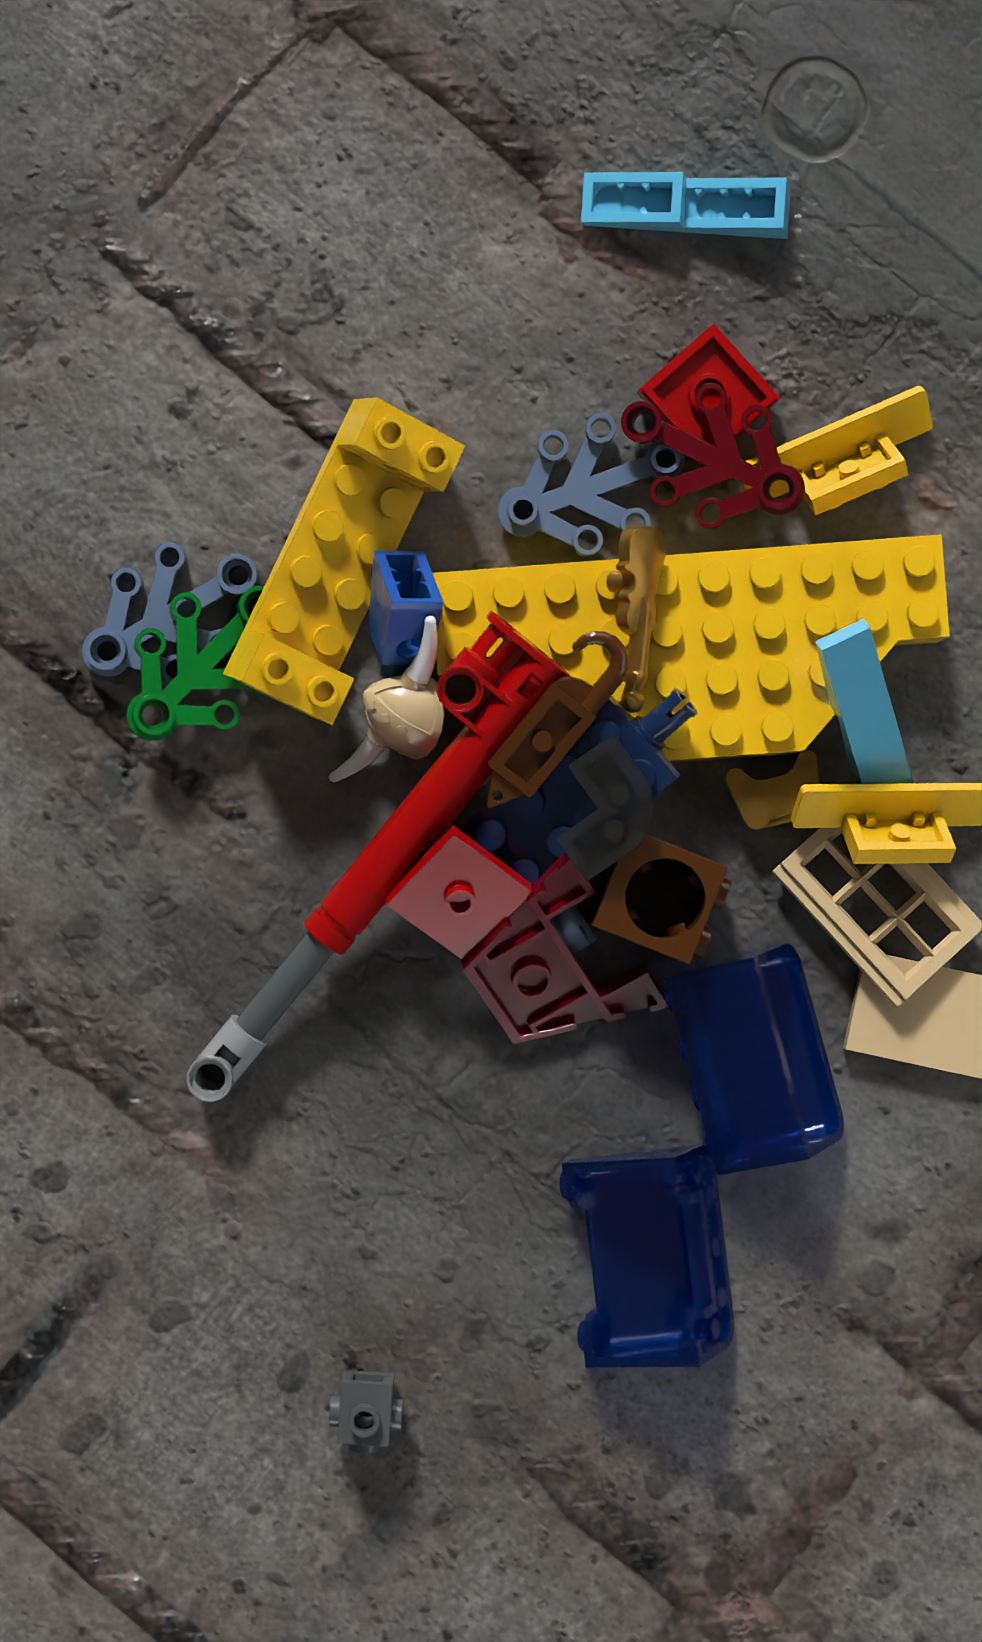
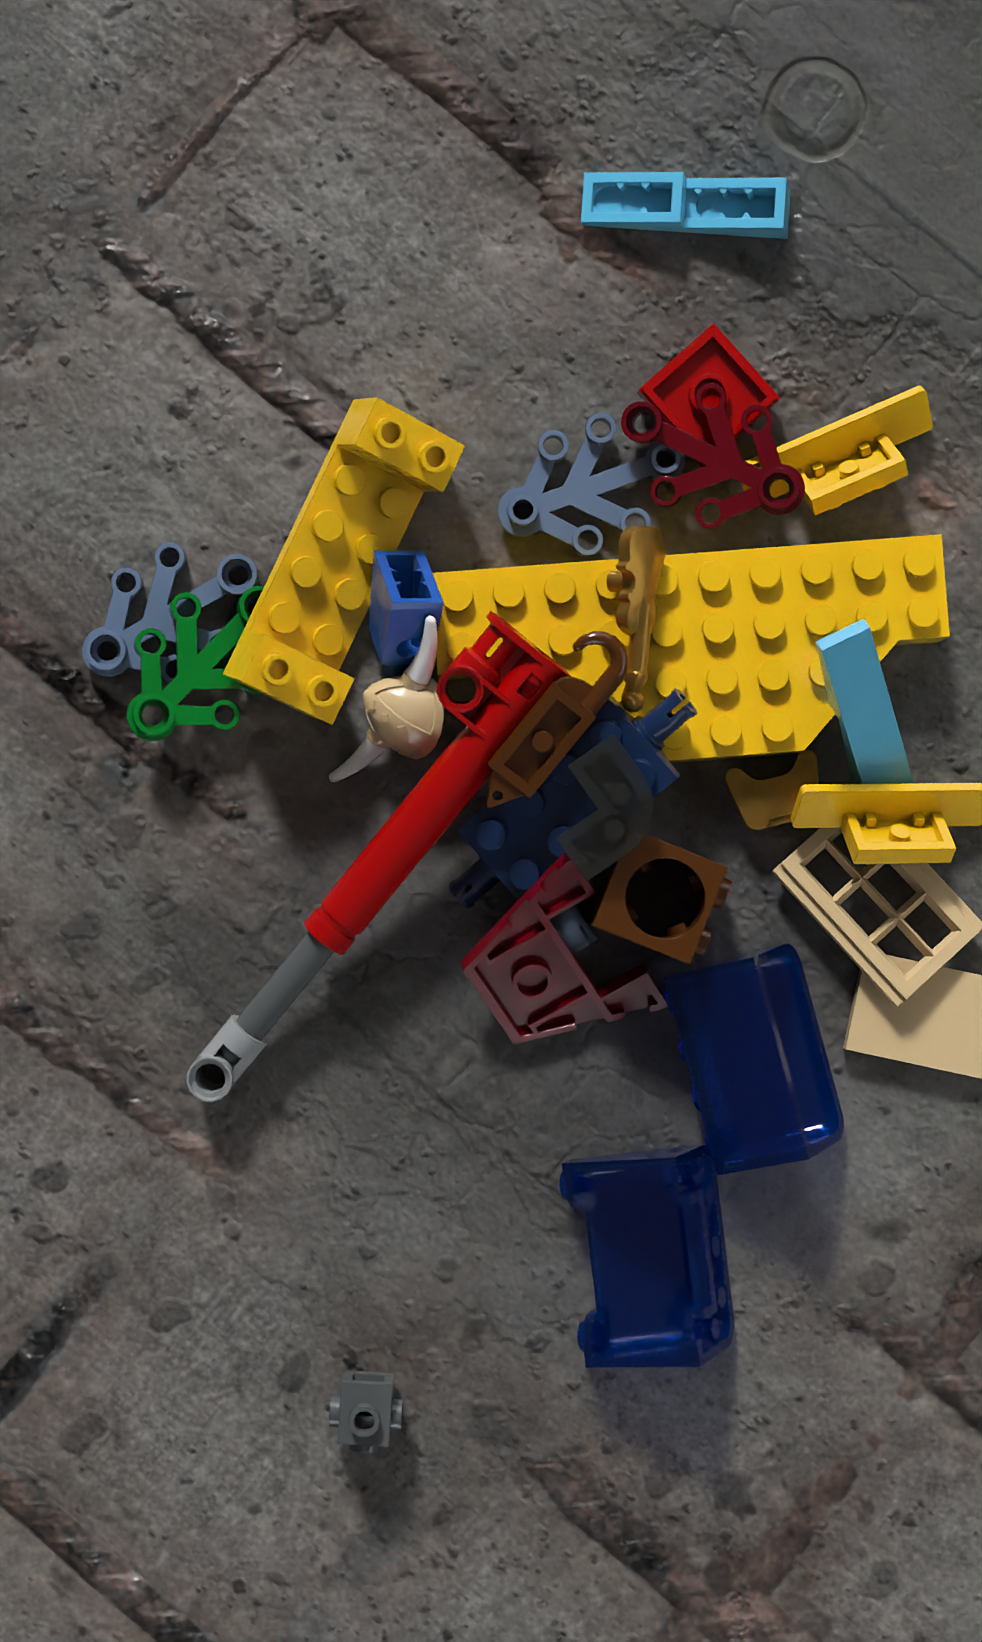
red plate [386,825,533,962] -> none

